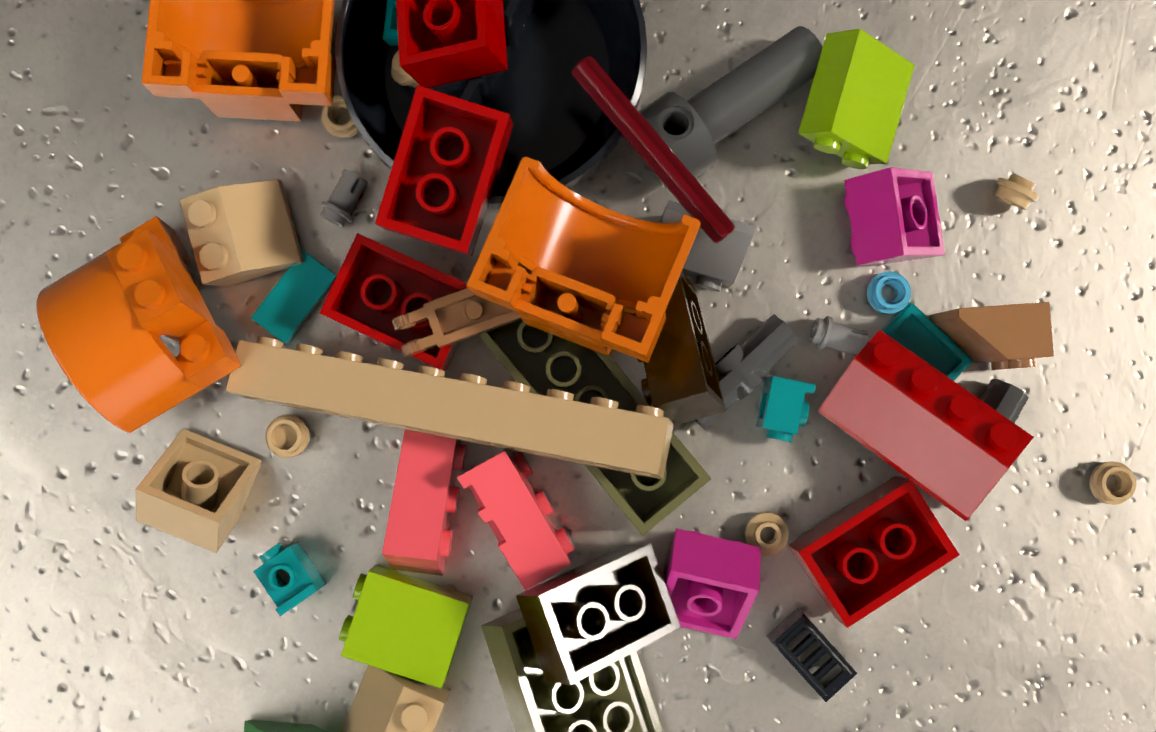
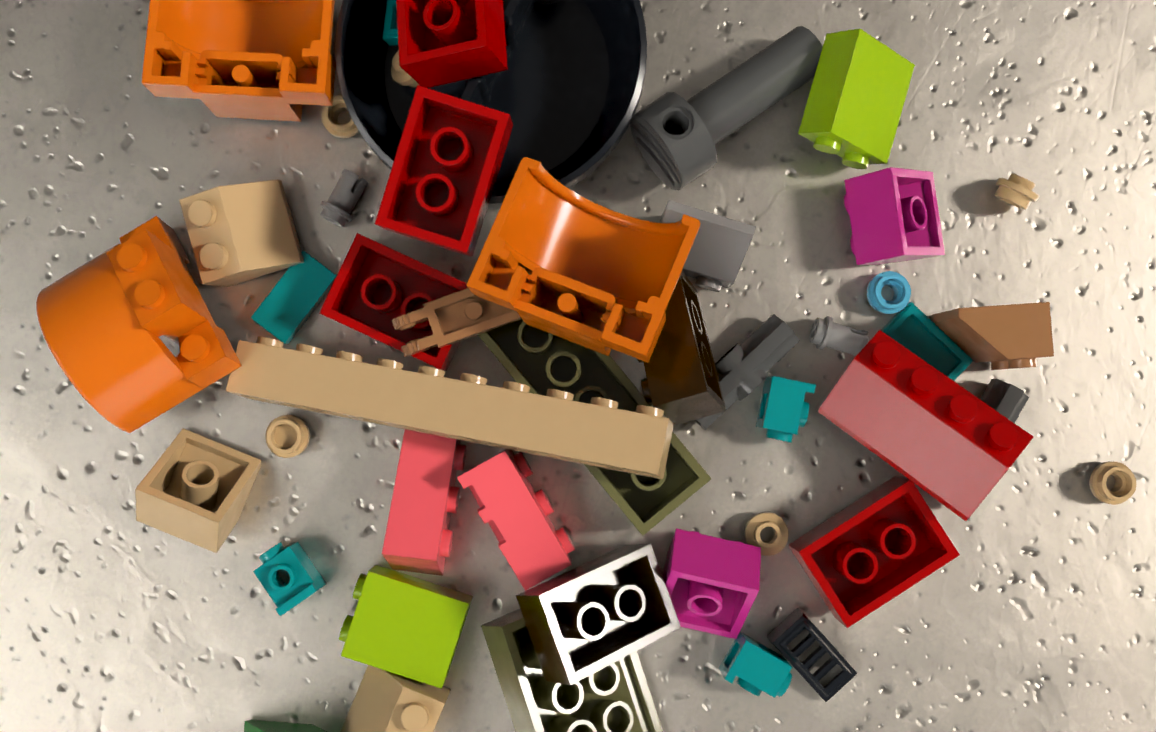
dark red axle [572,56,735,244] -> none
none -> teal brick [719,632,792,698]

